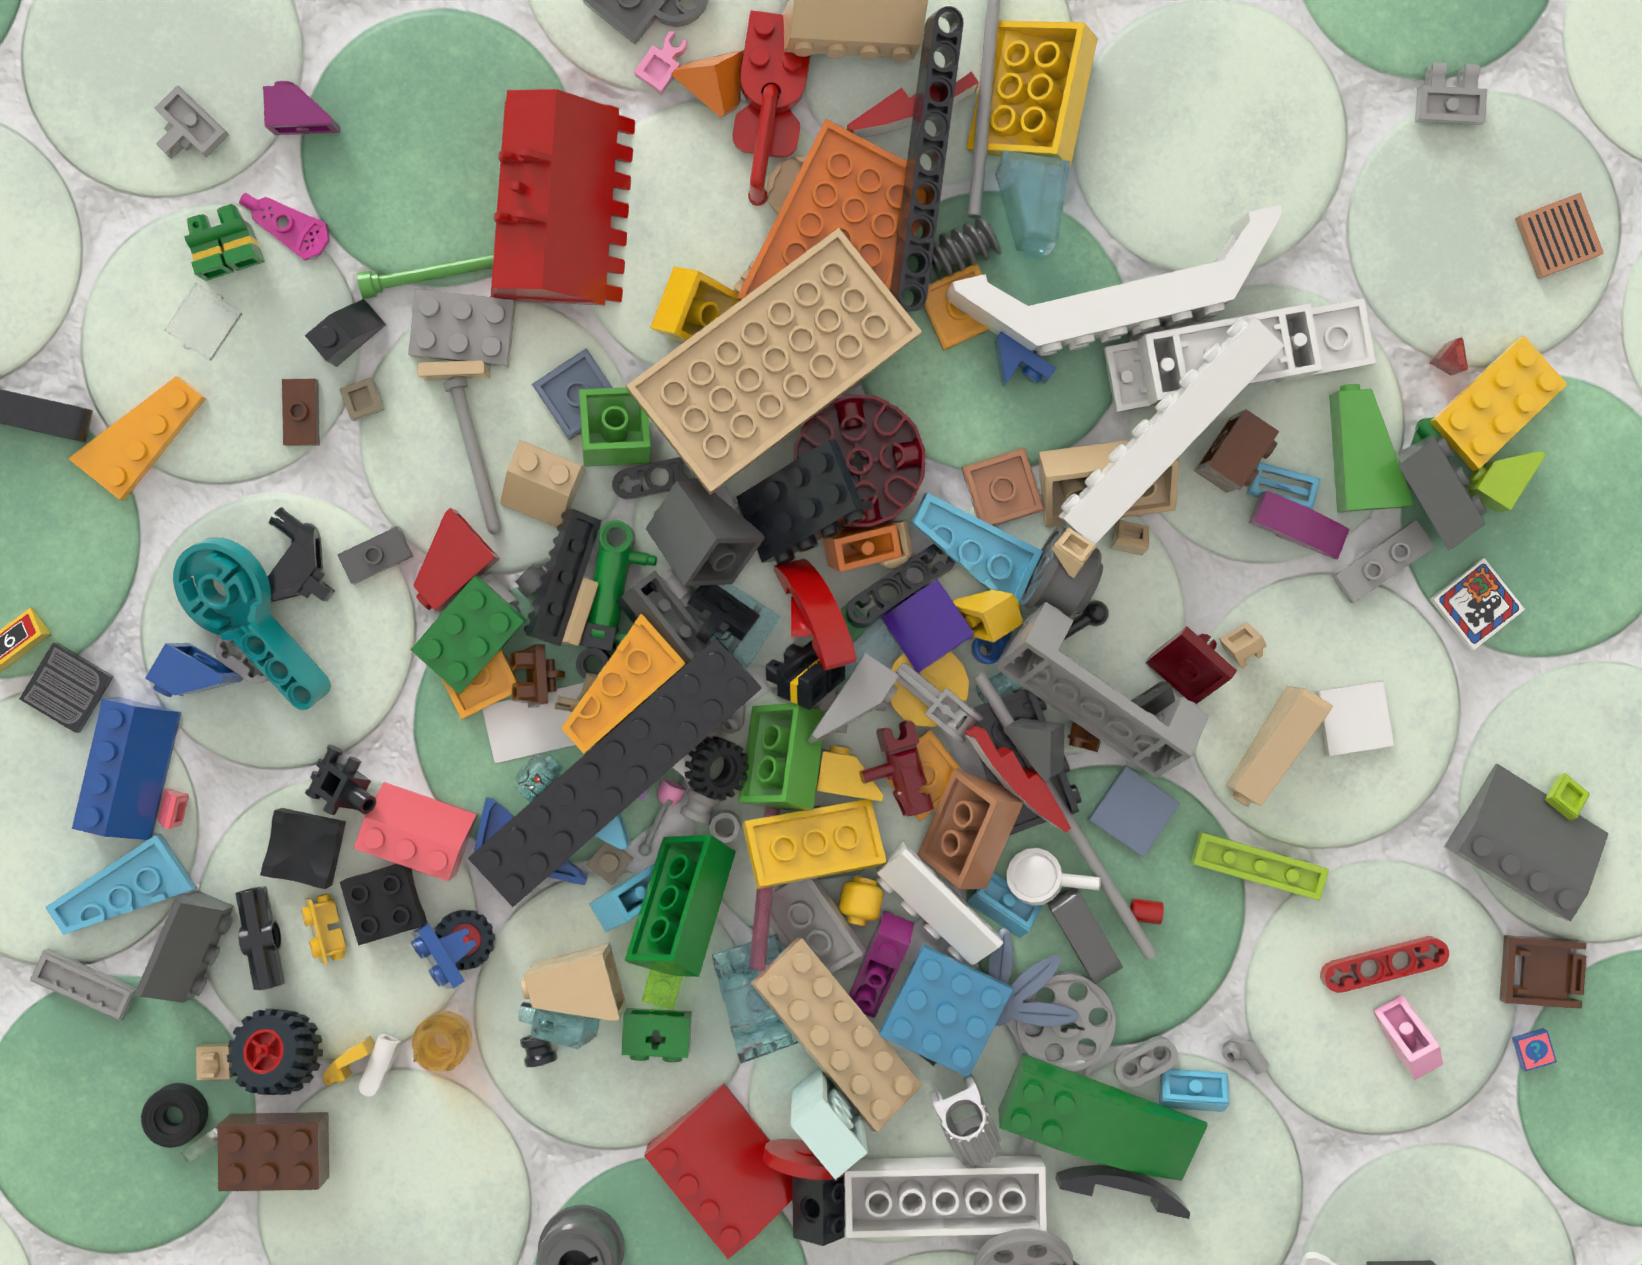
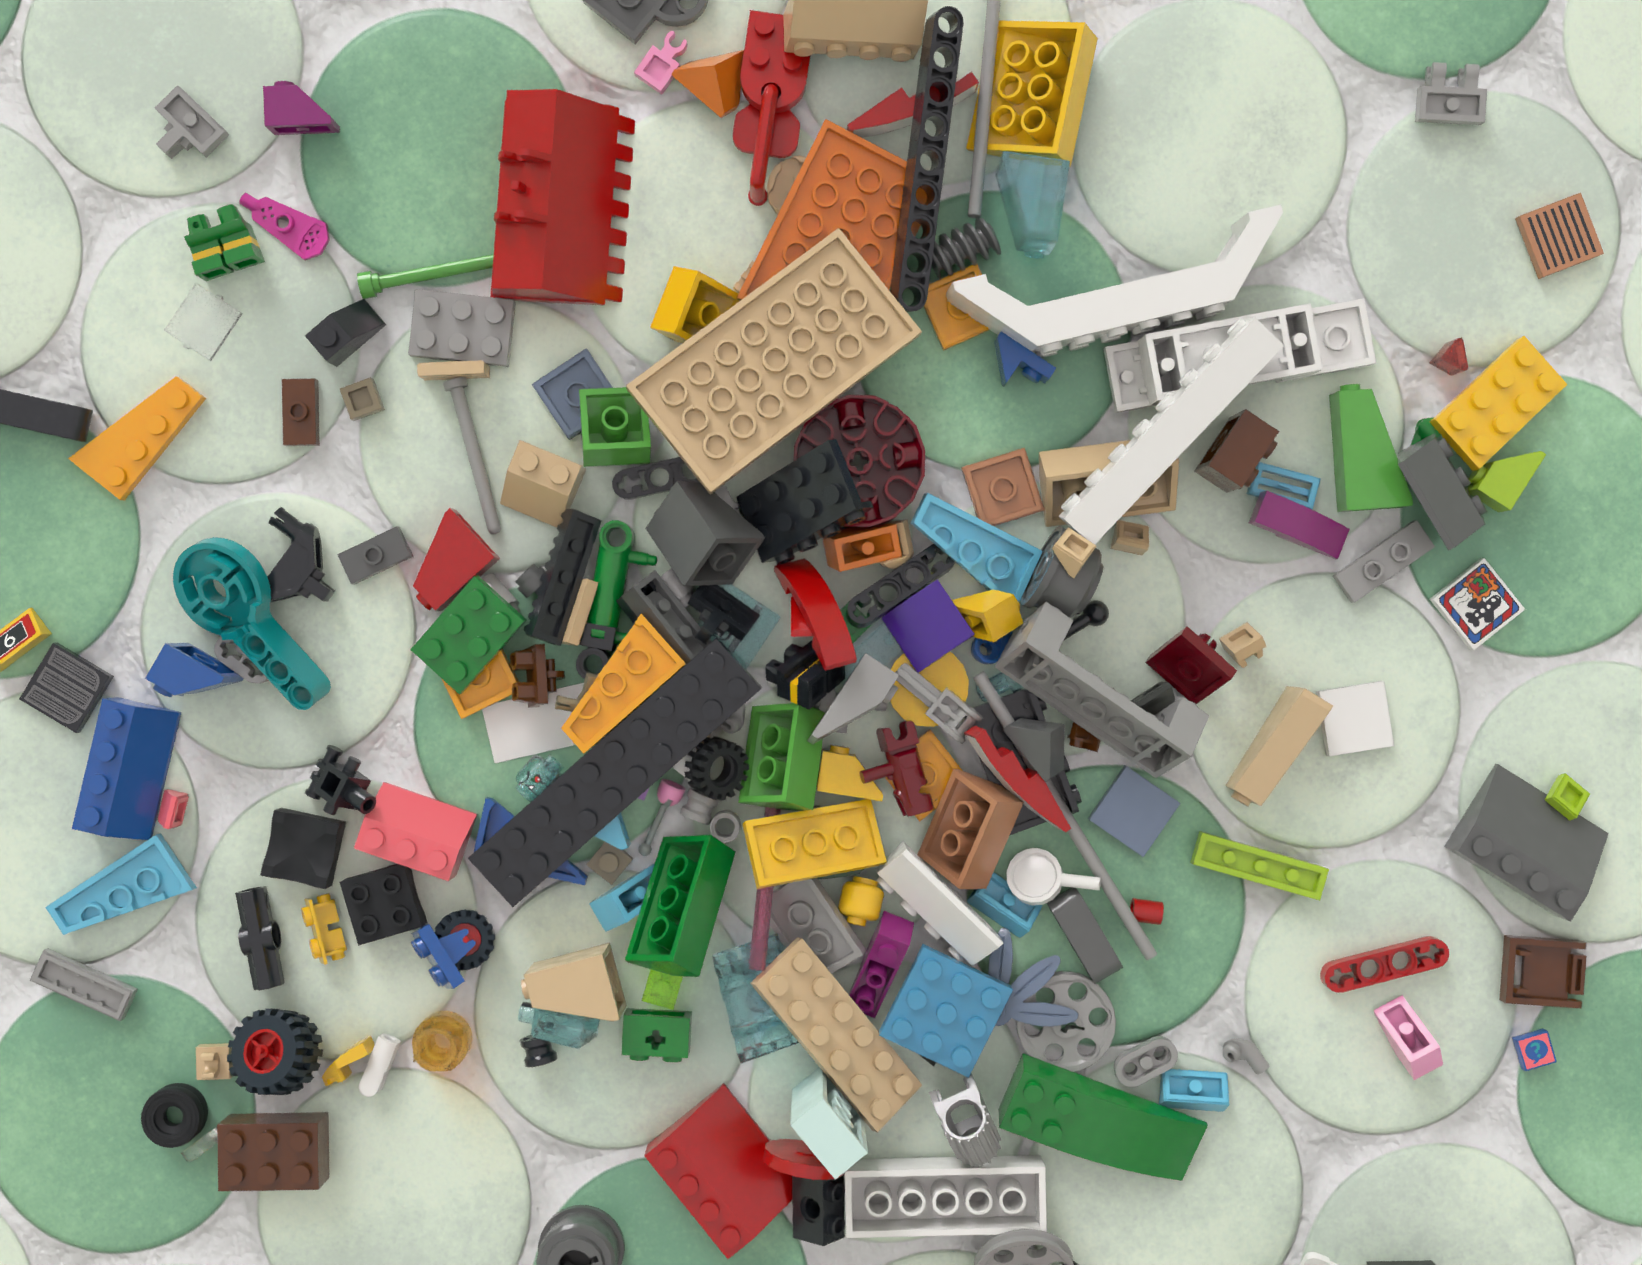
dark grey slope [135,891,234,1003] -> none
black slope [1055,1165,1190,1219] -> none

